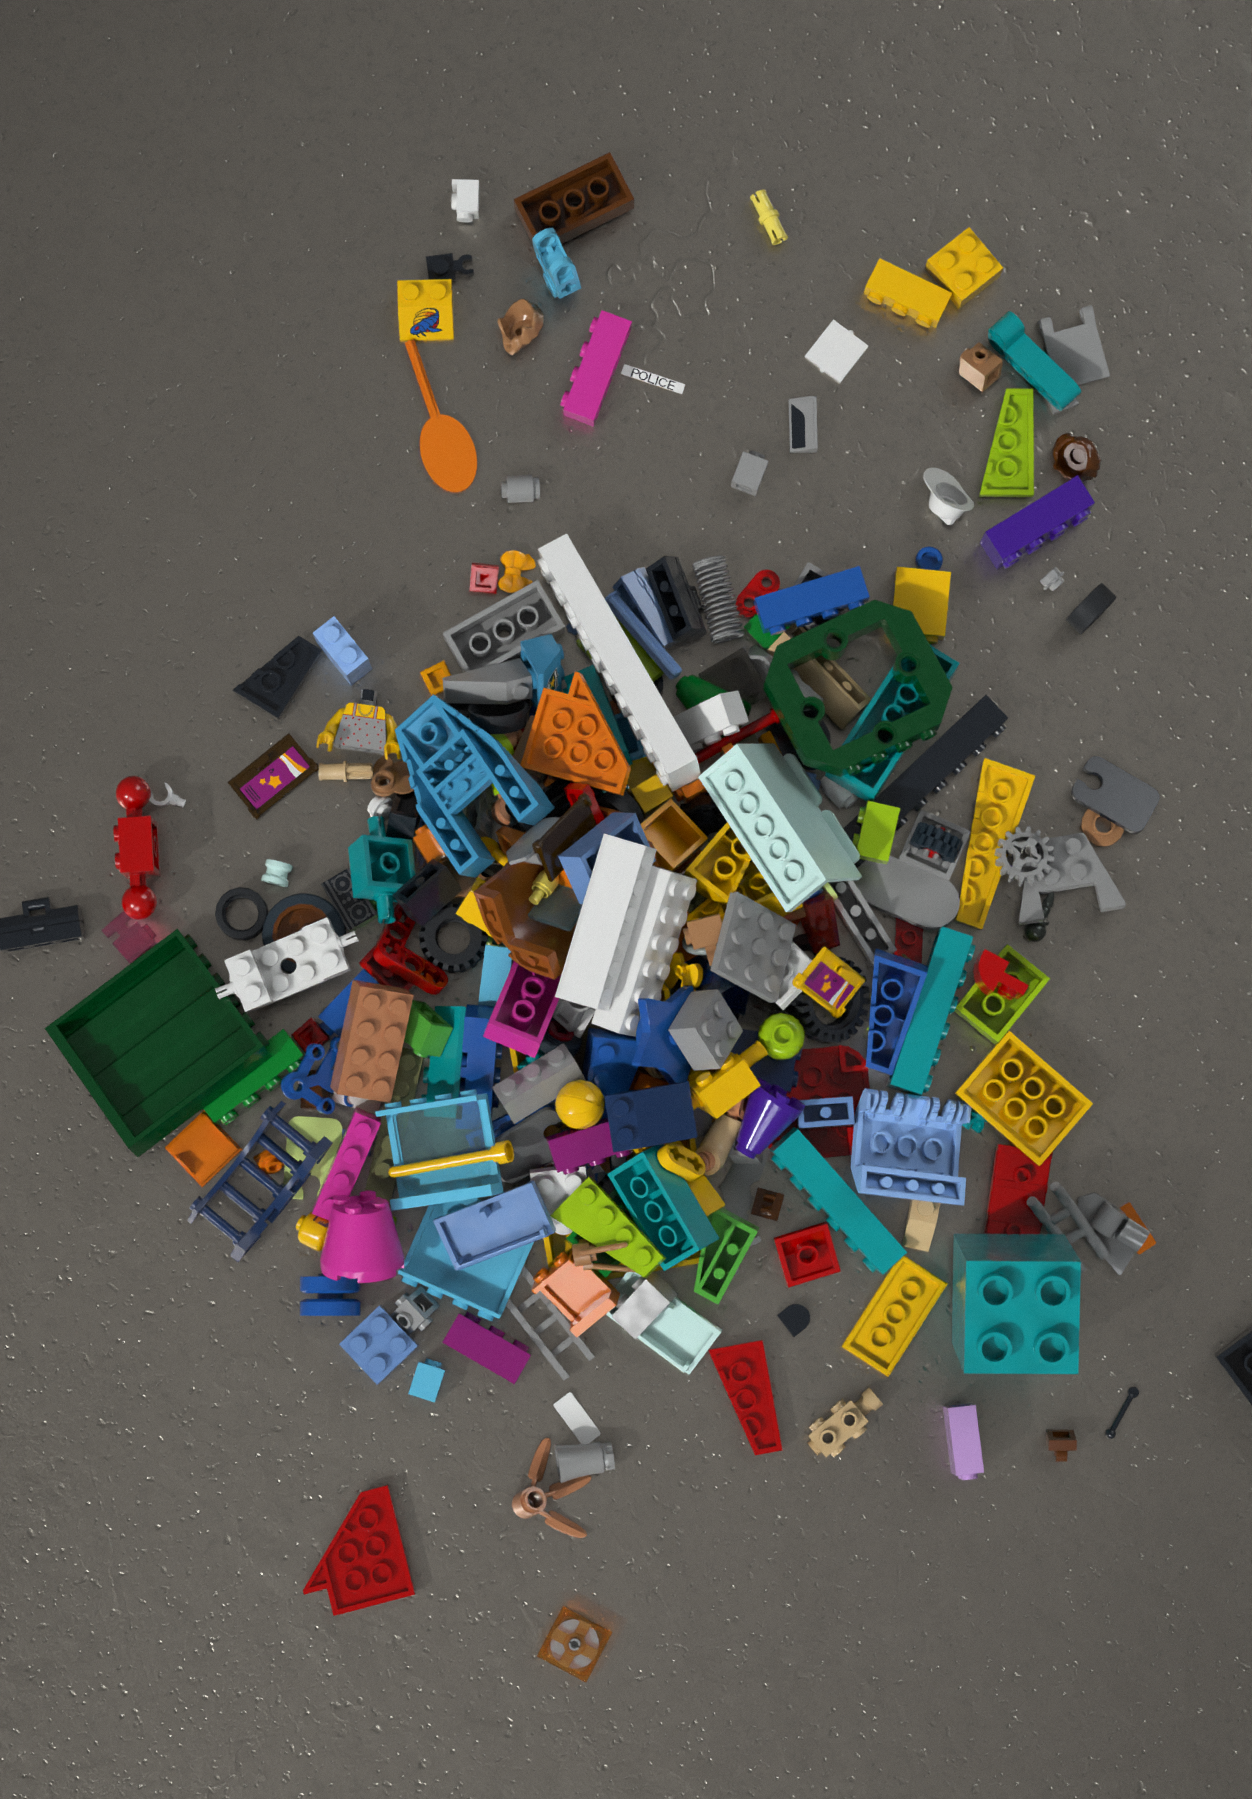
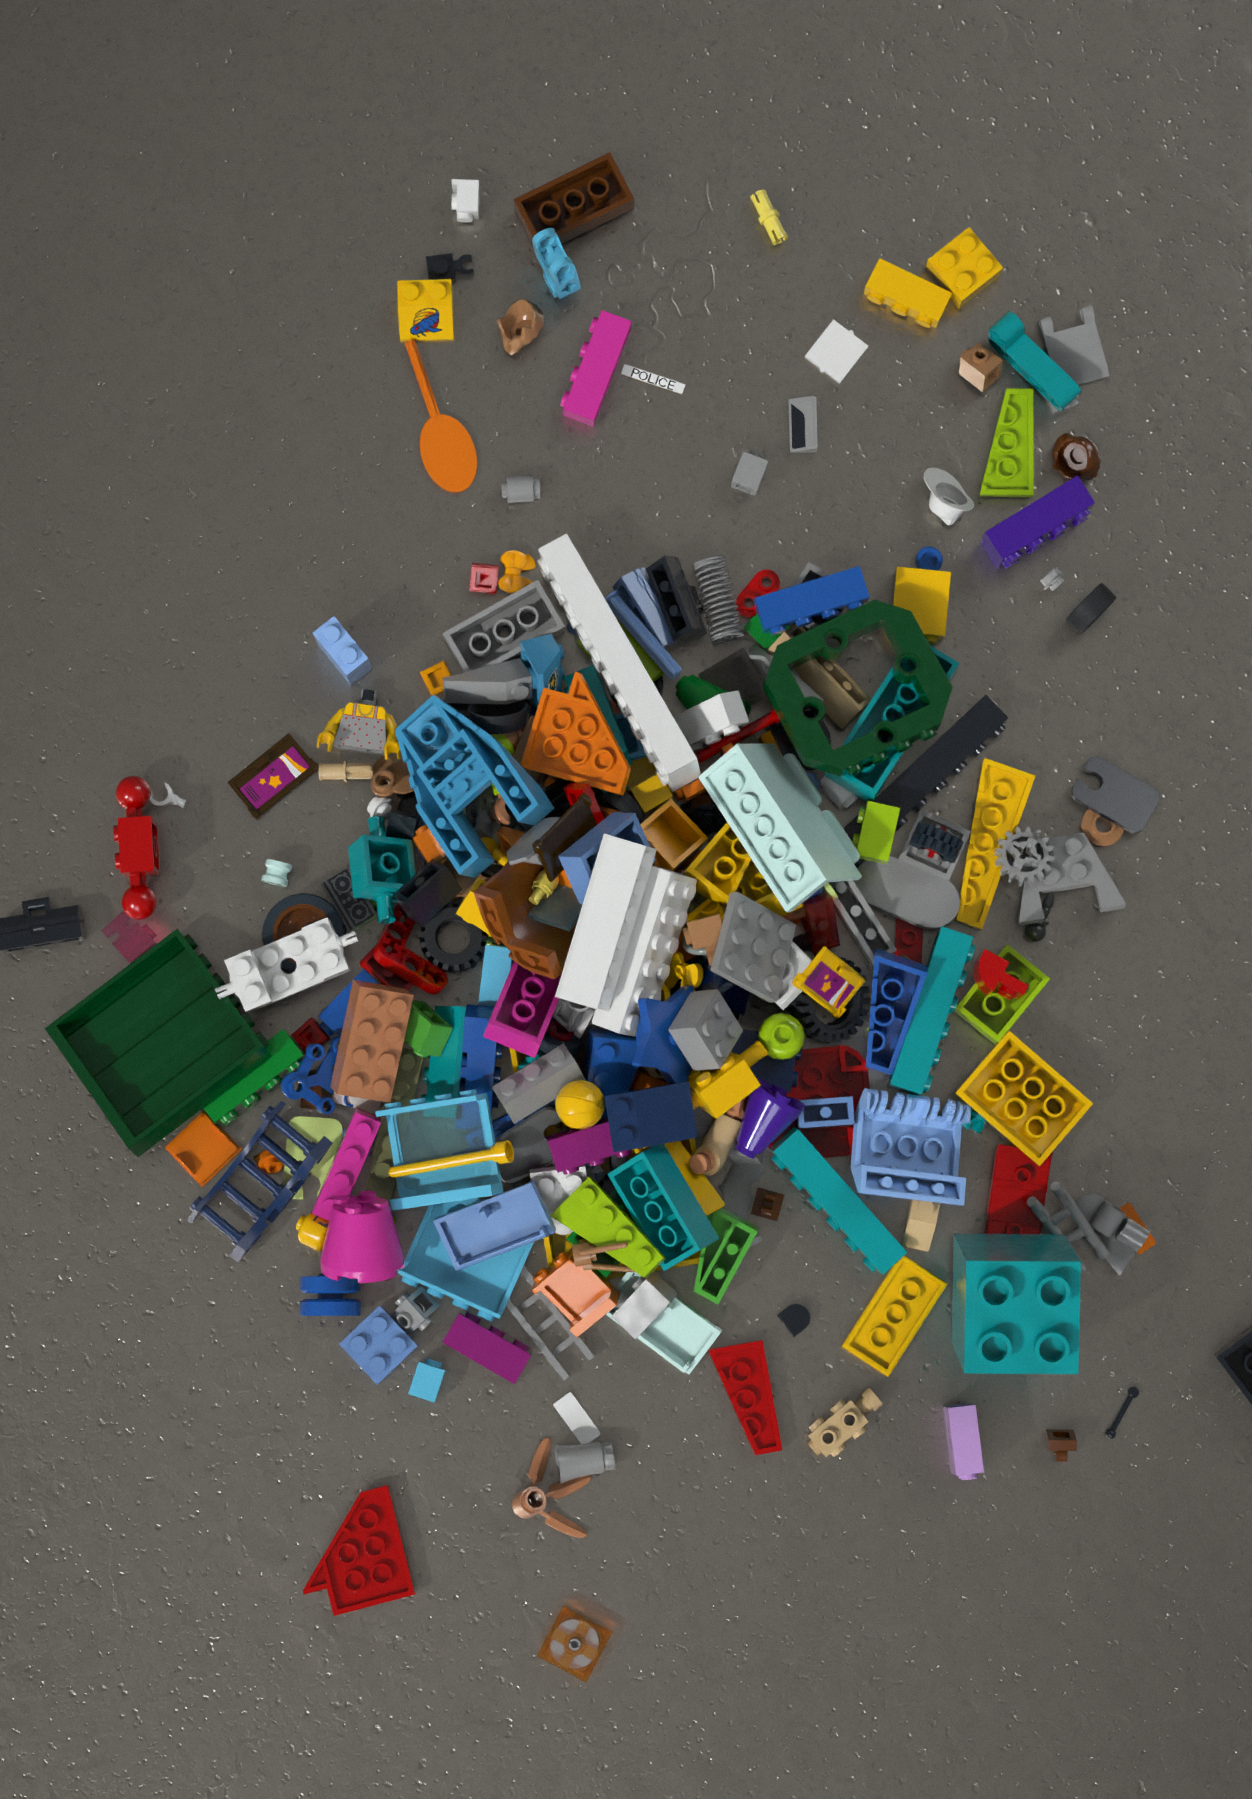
black tyre [215,887,269,941] -> none
black wing [232,636,323,720] -> none
yellow beam [657,1142,706,1181] -> none
red slope [774,1221,841,1288] -> none

